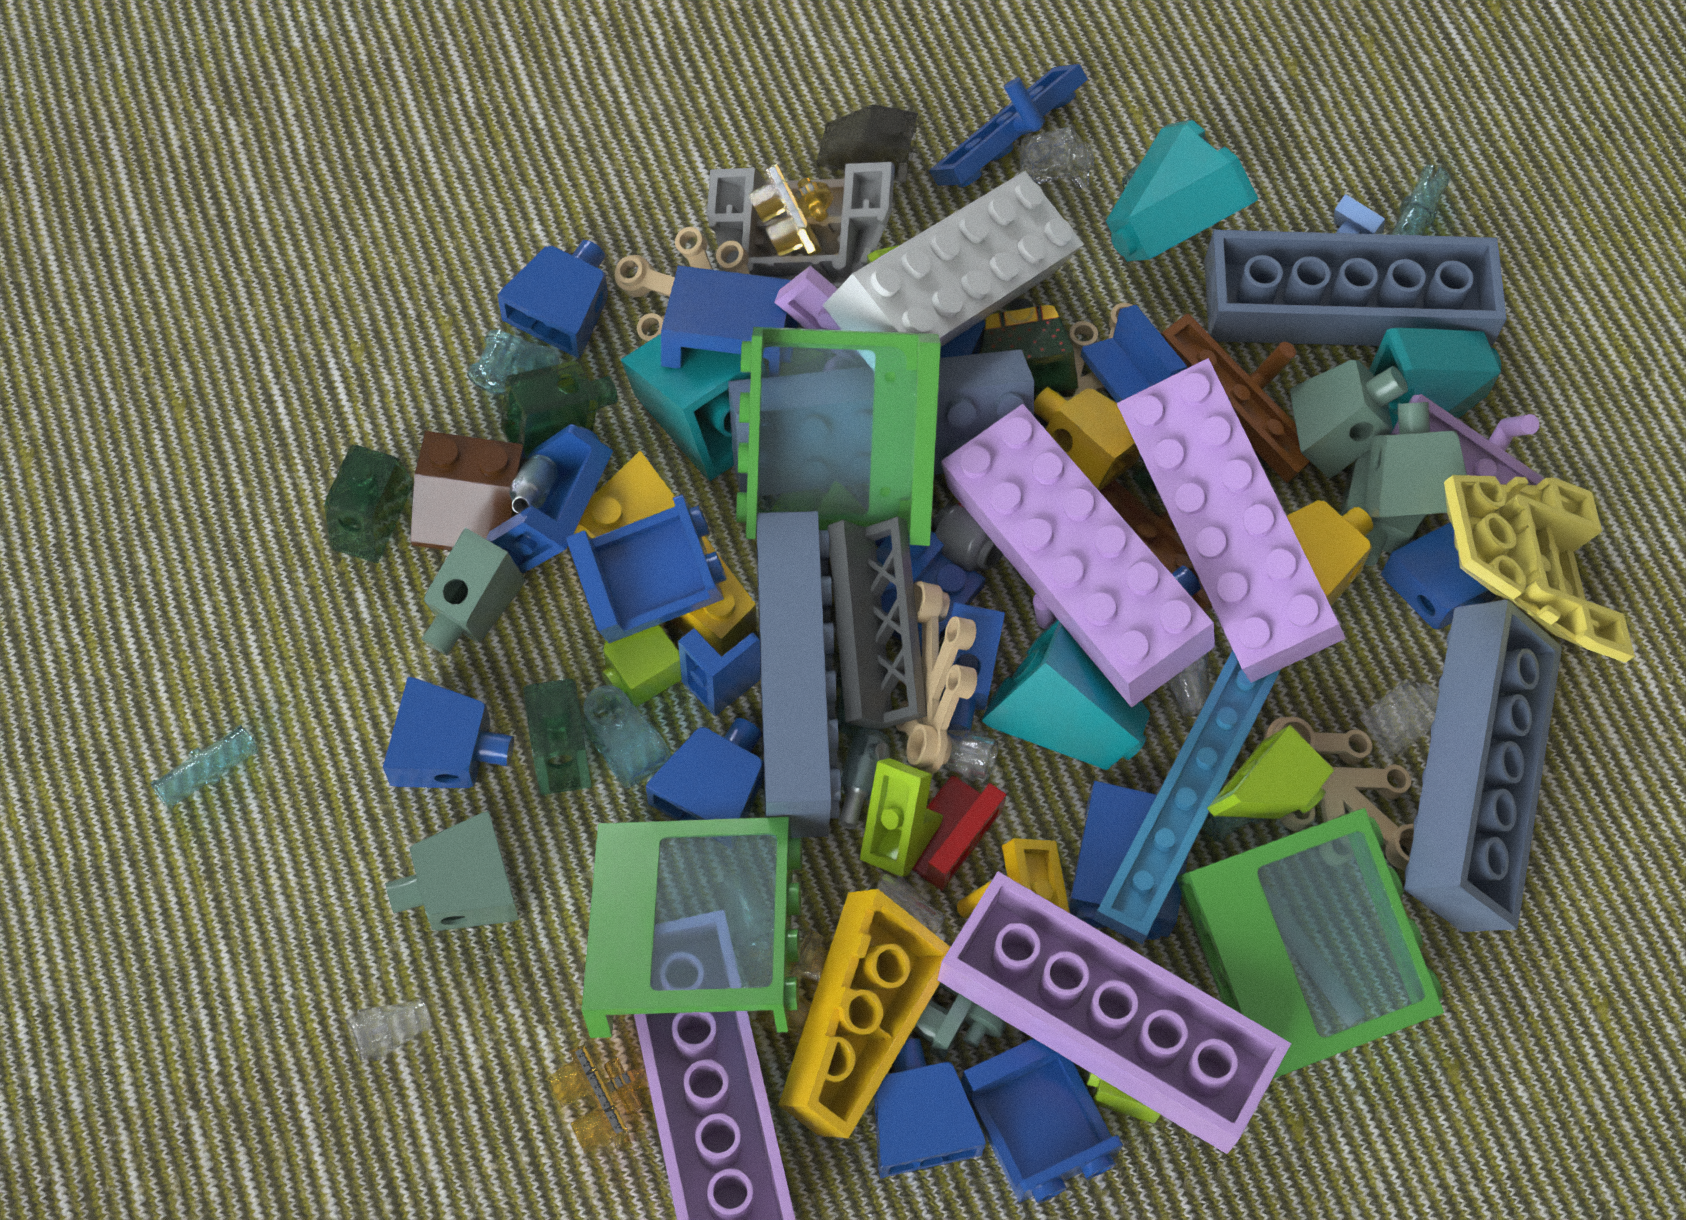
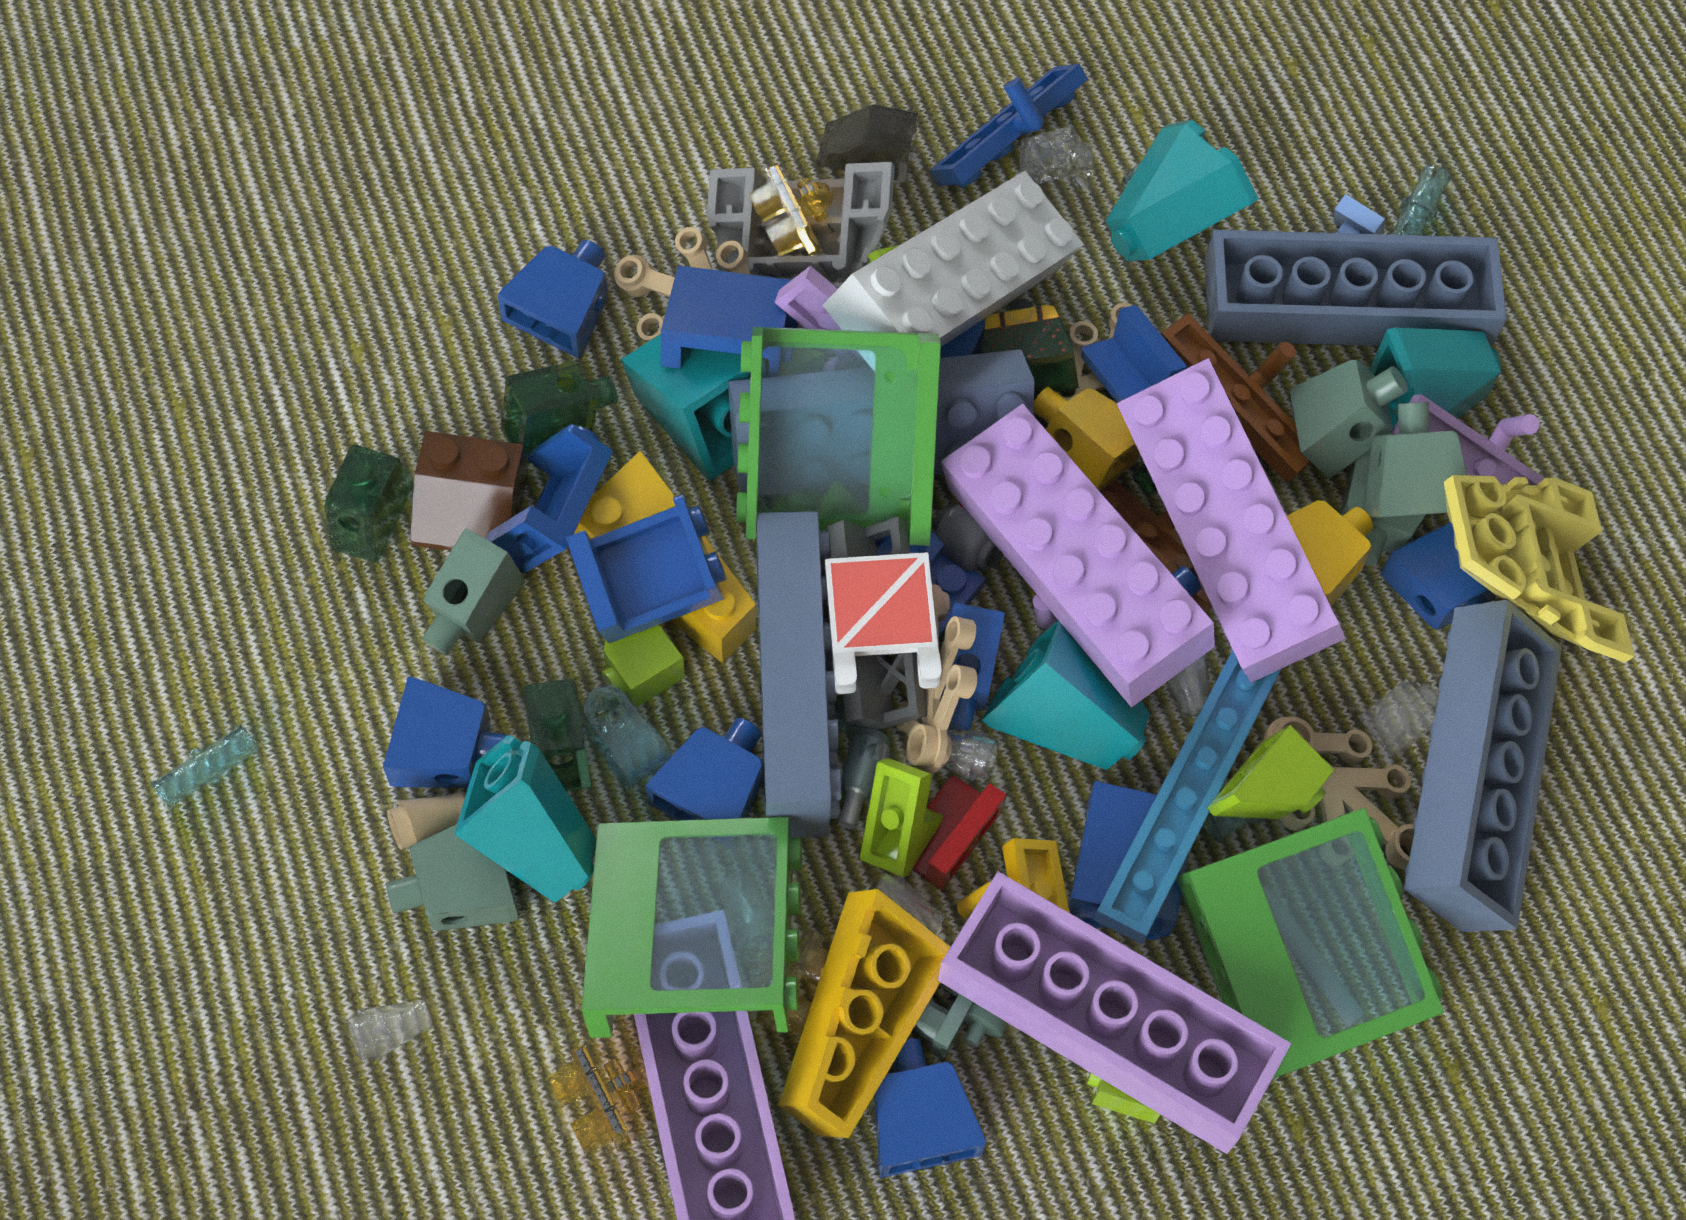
clear light blue piece [467,330,565,408] -> none
clear light blue piece [509,455,558,513] -> none
blue panel [678,628,761,717] -> none
blue panel [961,1038,1123,1204] -> none
none -> tan cone [387,791,465,850]
none -> teal slope [454,735,597,903]
none -> flag [825,552,942,694]

